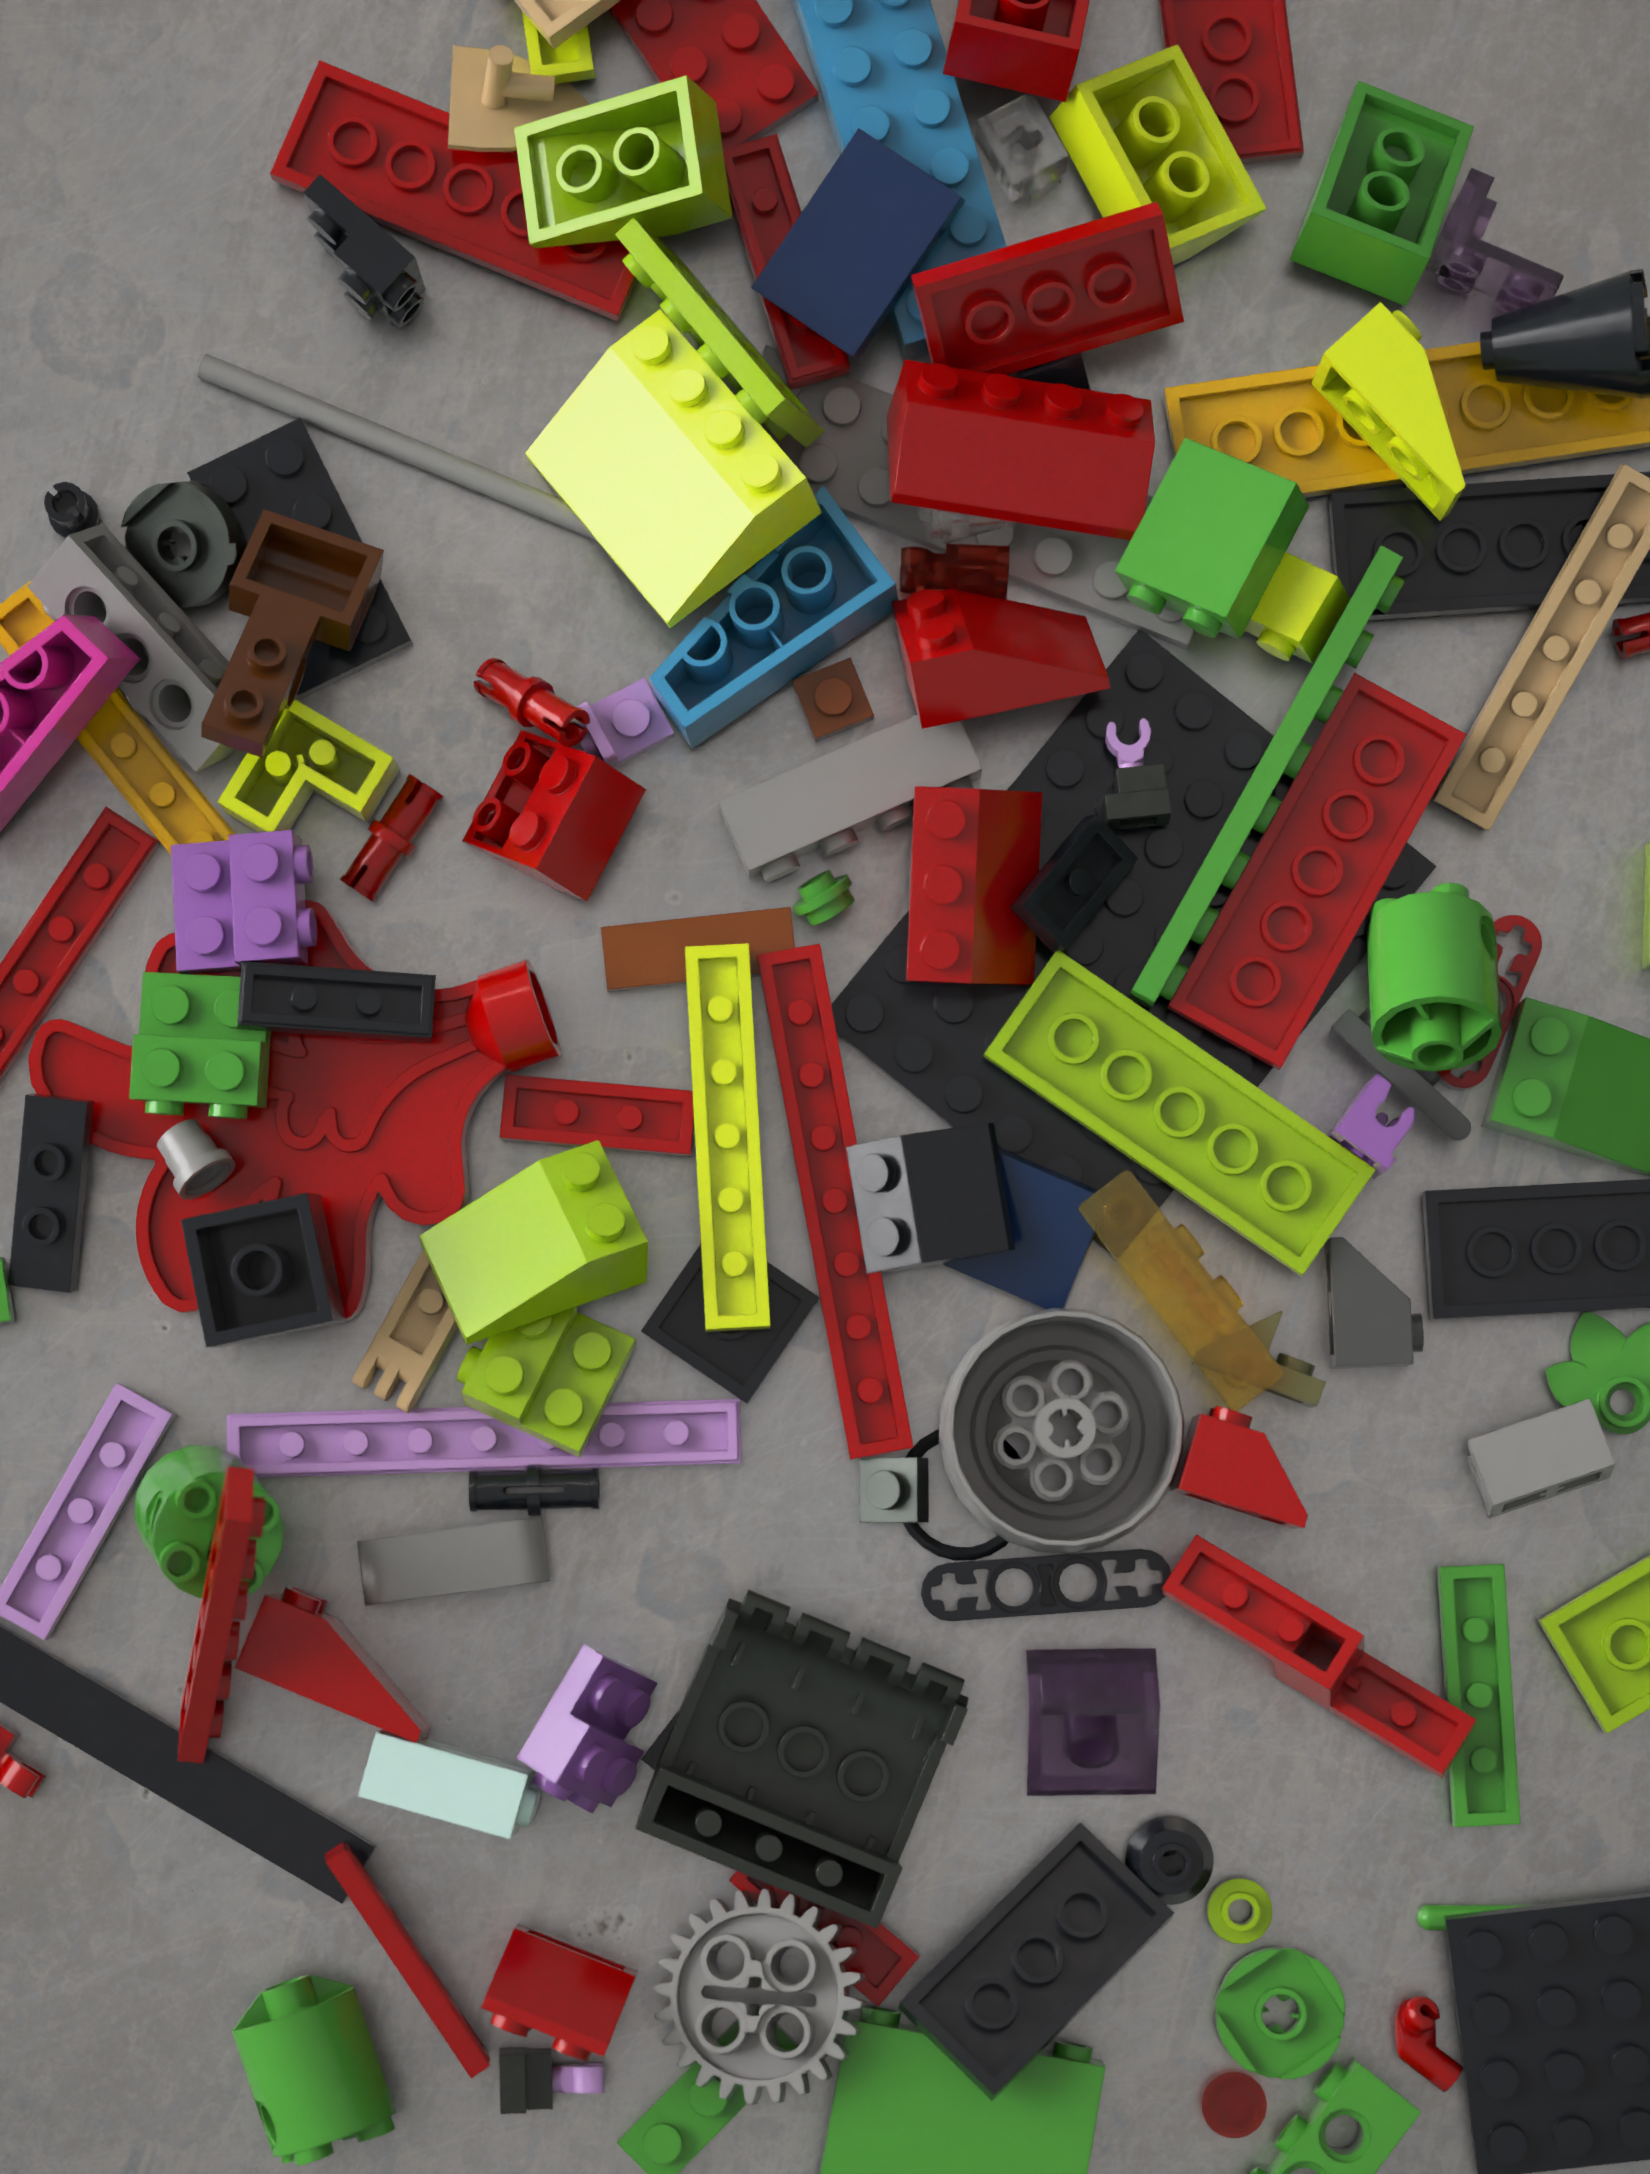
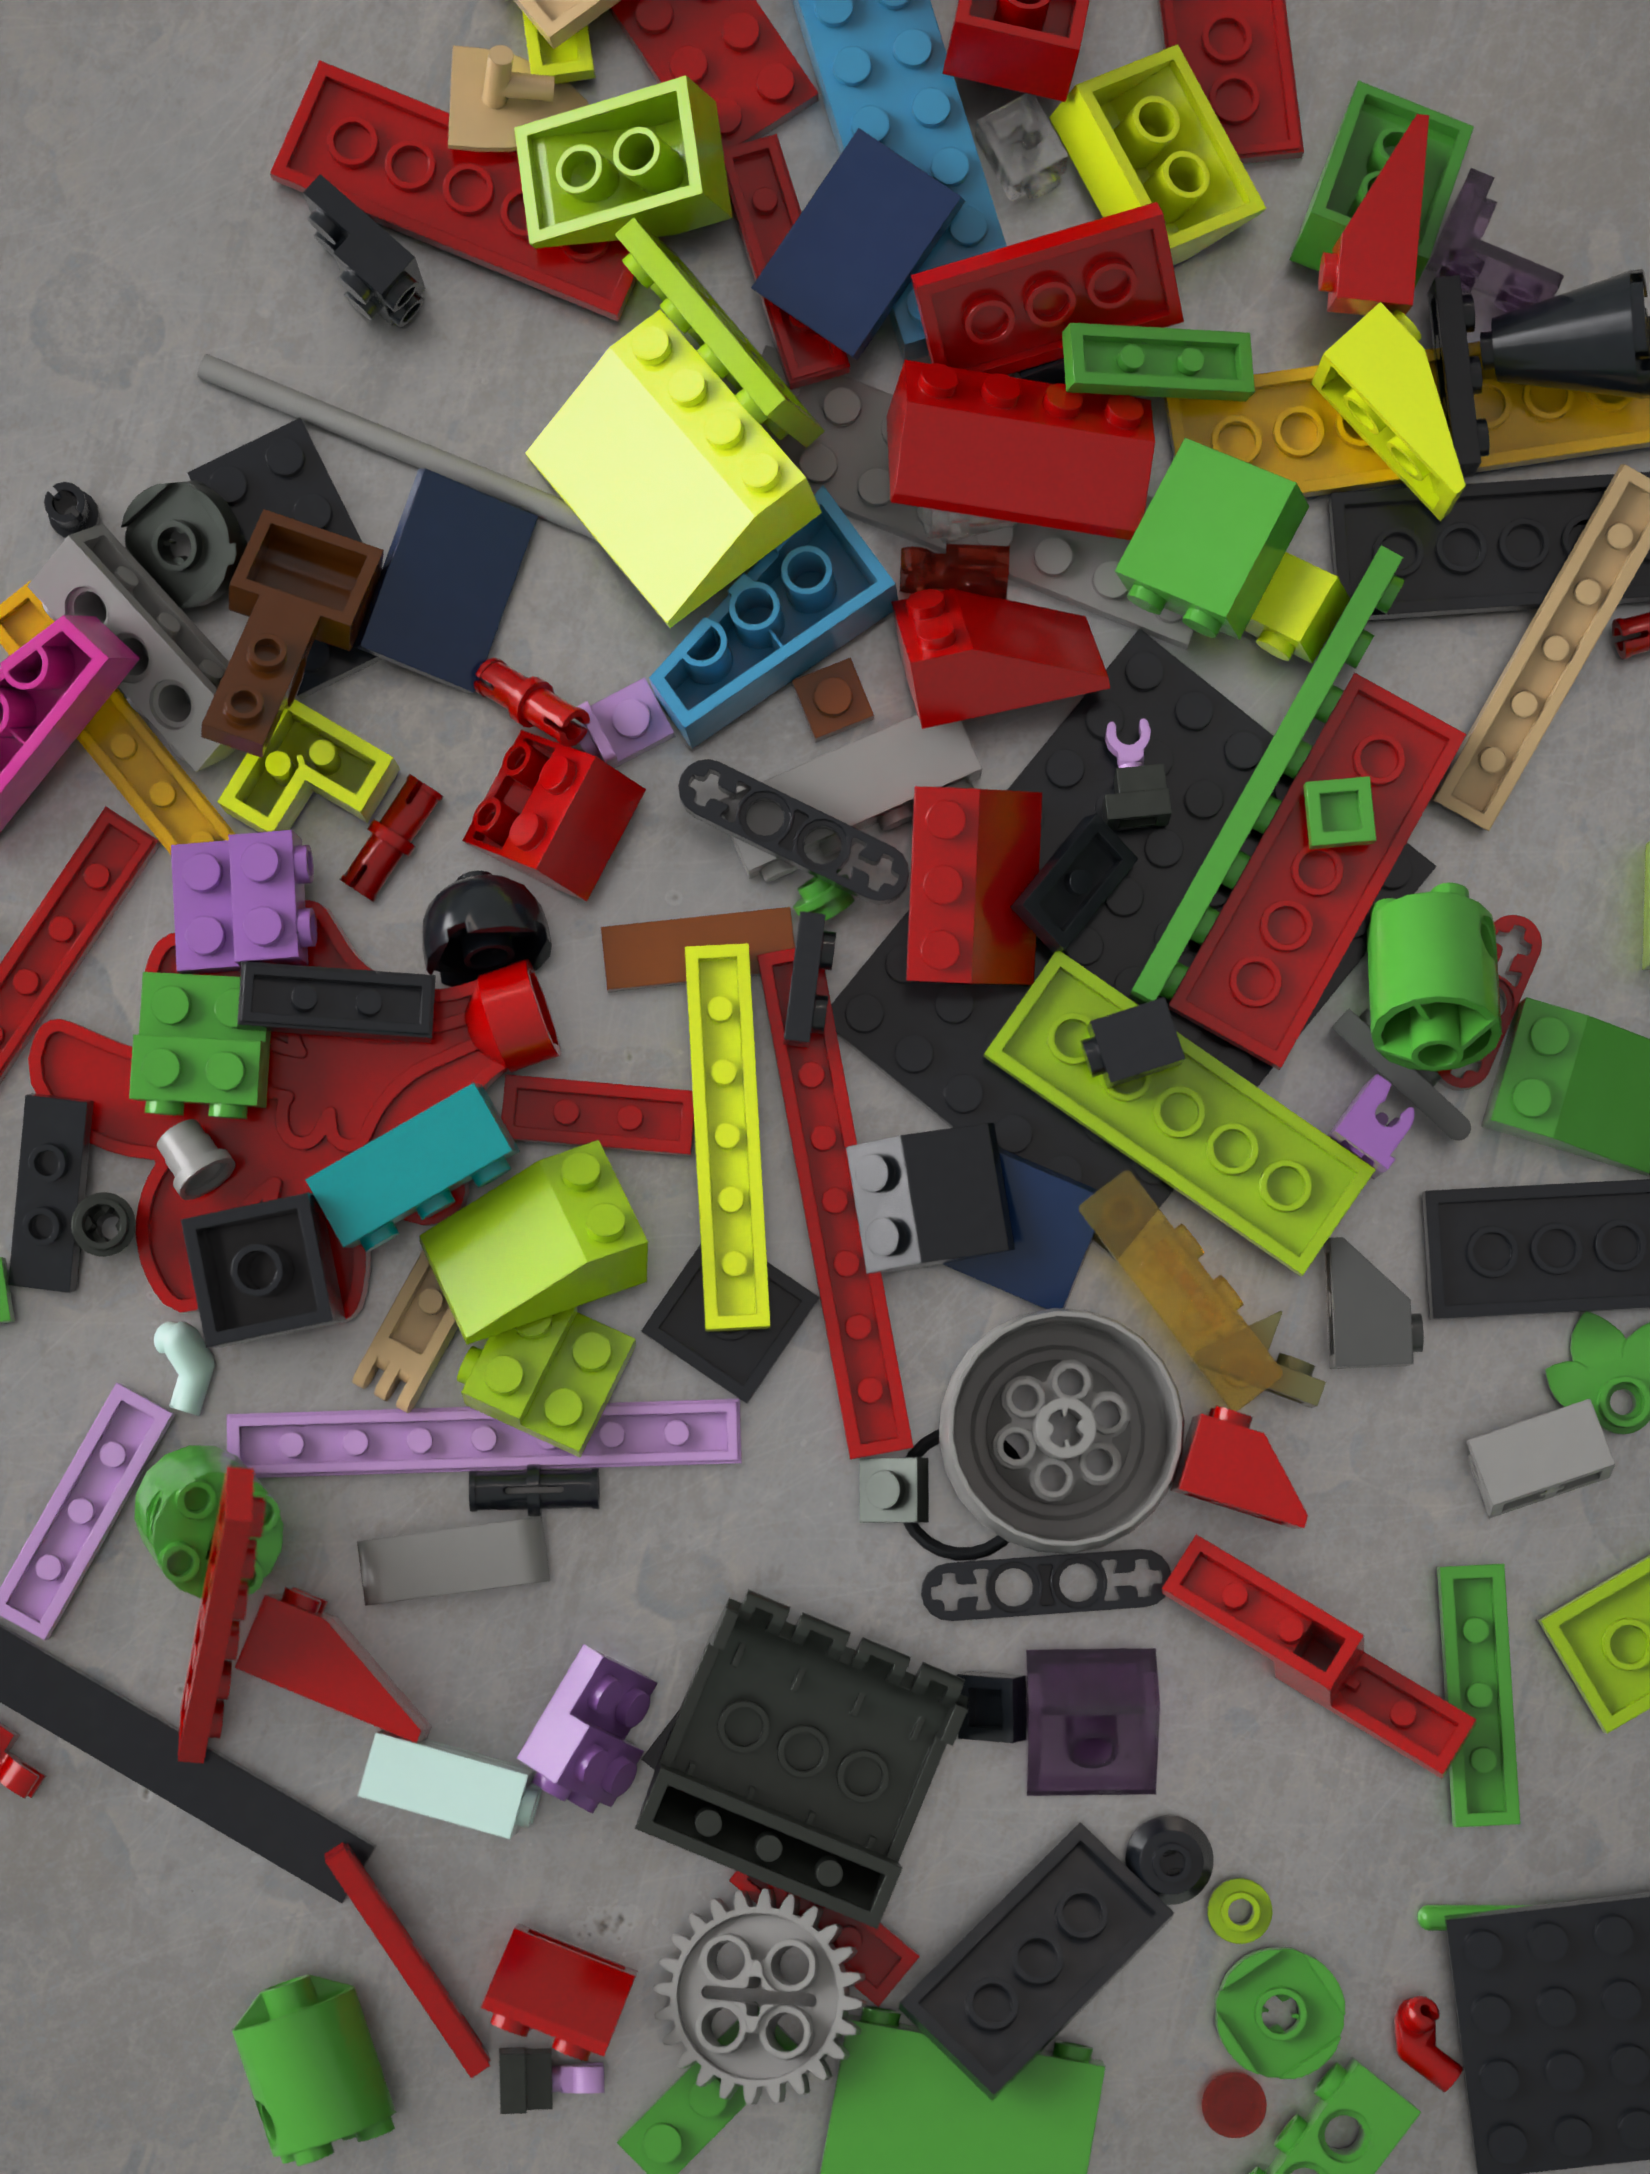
none -> pearl dark grey cone [71,1192,136,1257]
none -> light aqua arm [154,1321,215,1416]
none -> teal brick [305,1083,520,1252]
none -> dark blue tile [354,468,538,694]
none -> black cylinder [422,870,552,987]
none -> black beam [678,759,909,905]
none -> black plate [783,911,836,1048]
none -> black plate [957,1671,1027,1743]
none -> bright green plate [1062,323,1255,402]
none -> black brick [1080,997,1185,1089]
none -> bright green plate [1303,776,1376,849]
none -> red slope [1318,114,1429,315]
none -> black plate [1427,275,1490,477]

